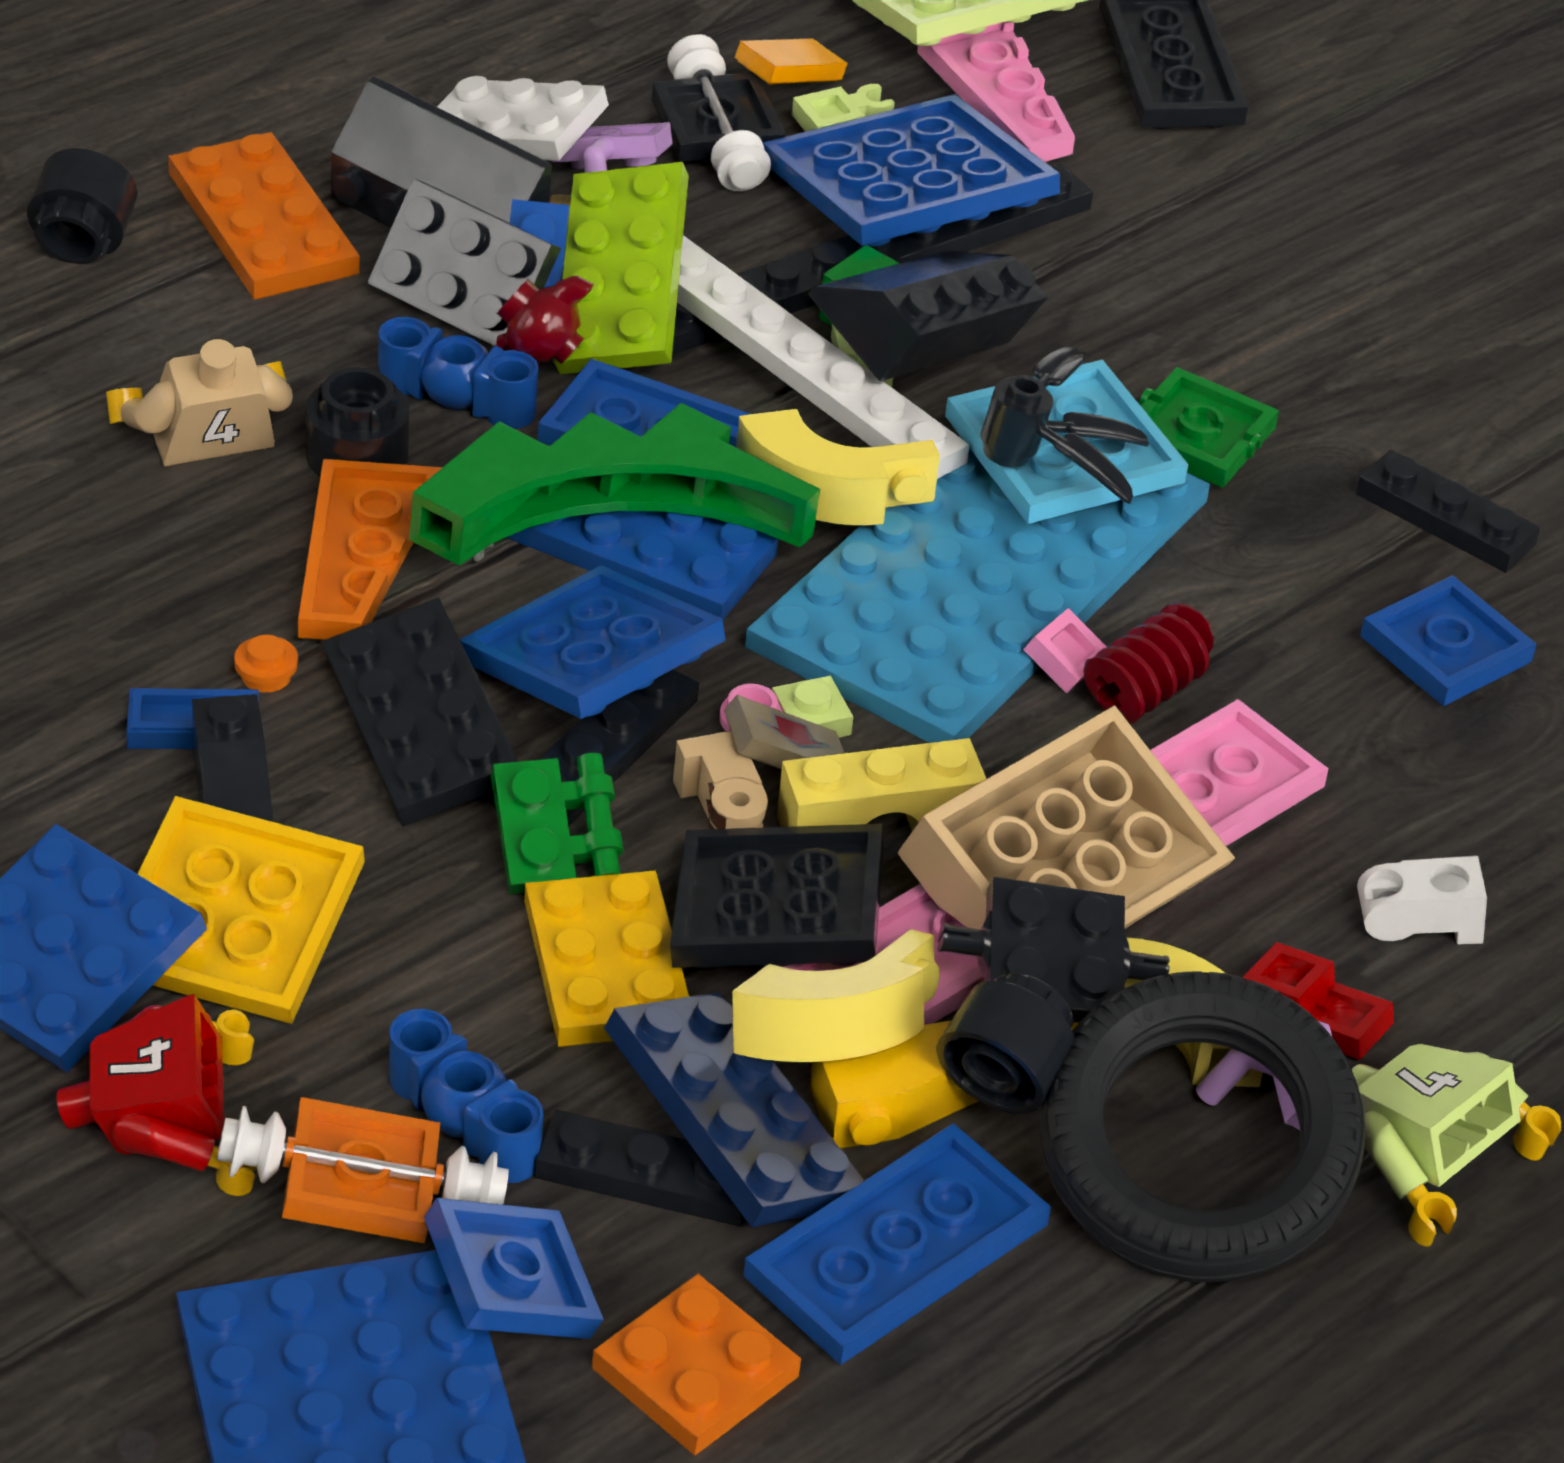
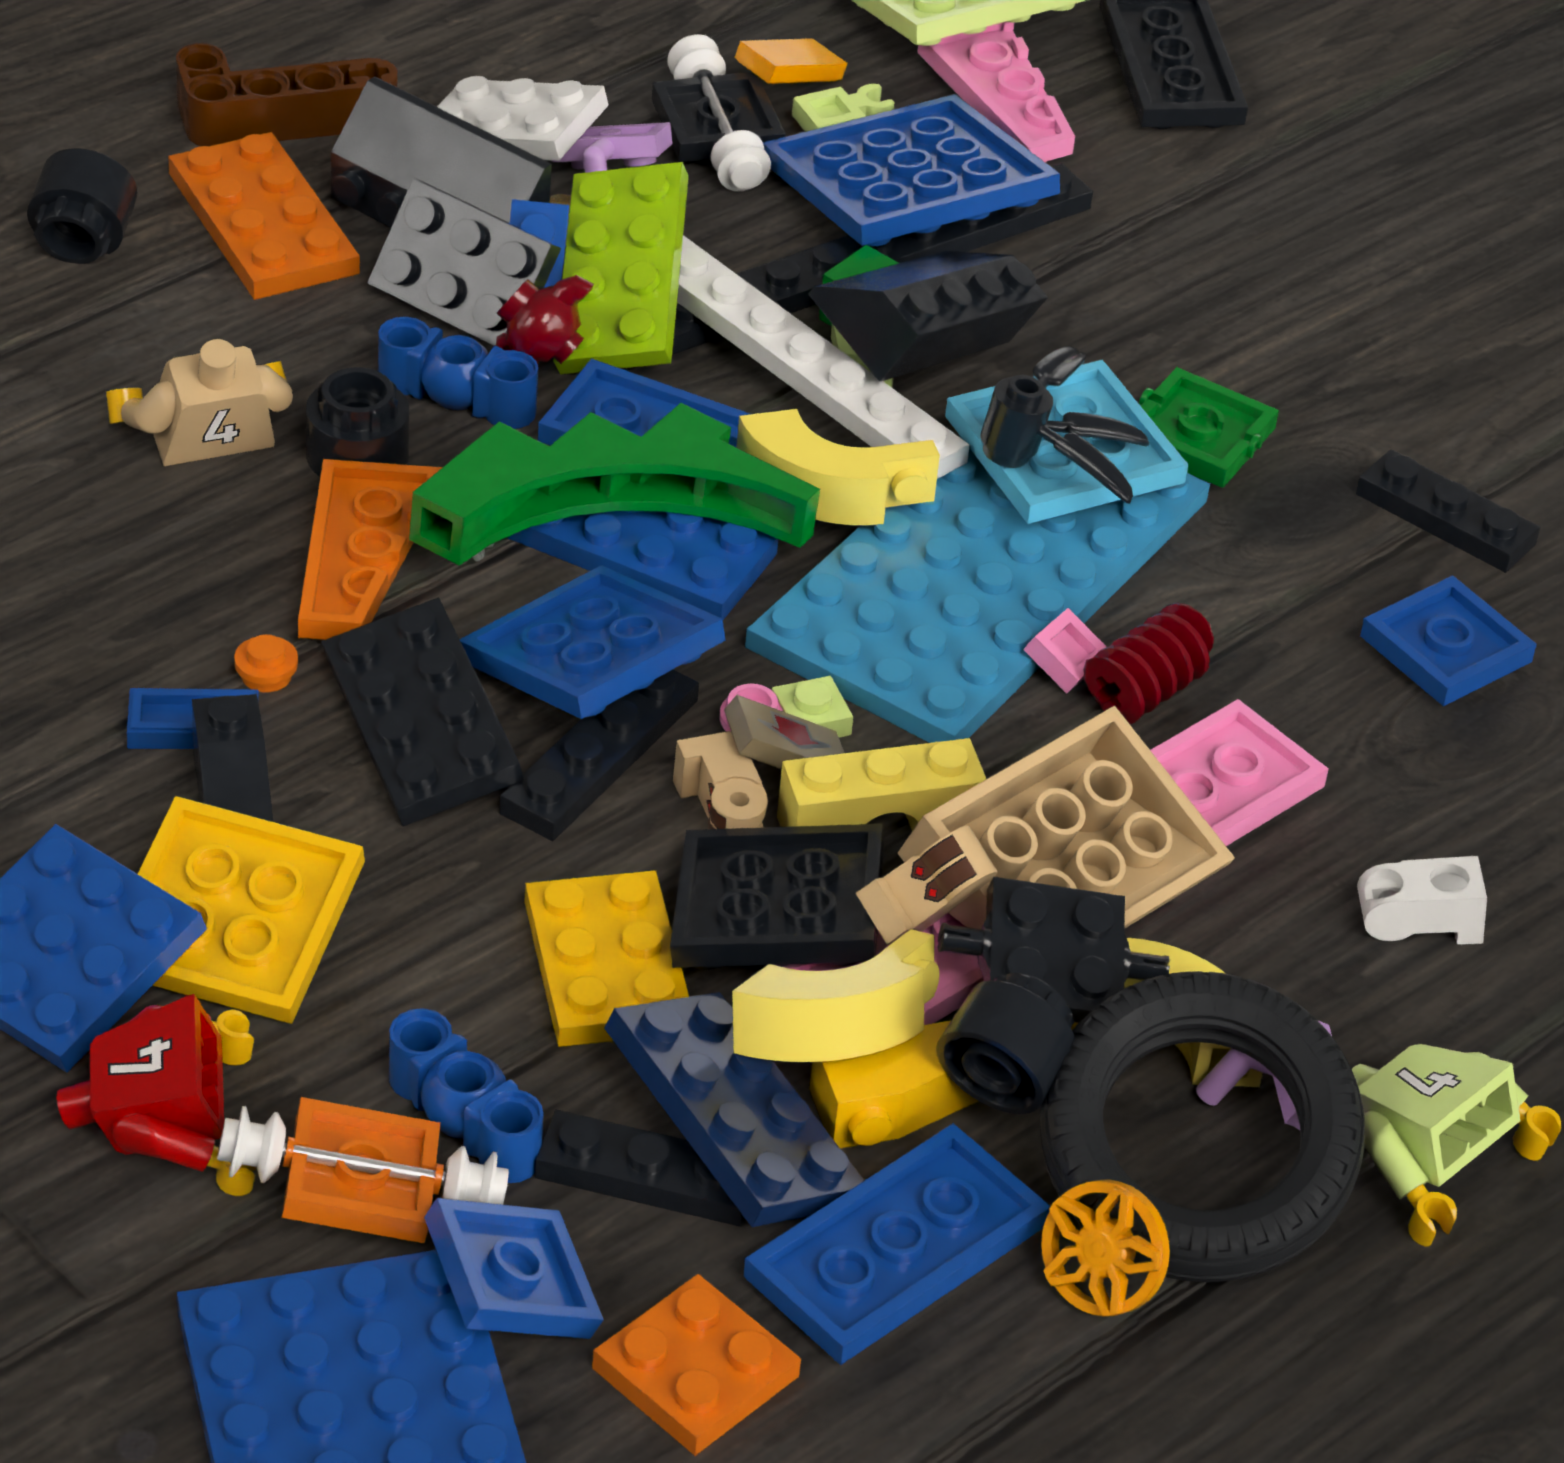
green plate [491,753,624,895] -> none
red slope [1242,942,1394,1060] -> none
none -> reddish brown beam [176,43,398,146]
none -> tan leg [856,825,998,945]
none -> light orange wheel [1042,1179,1170,1316]

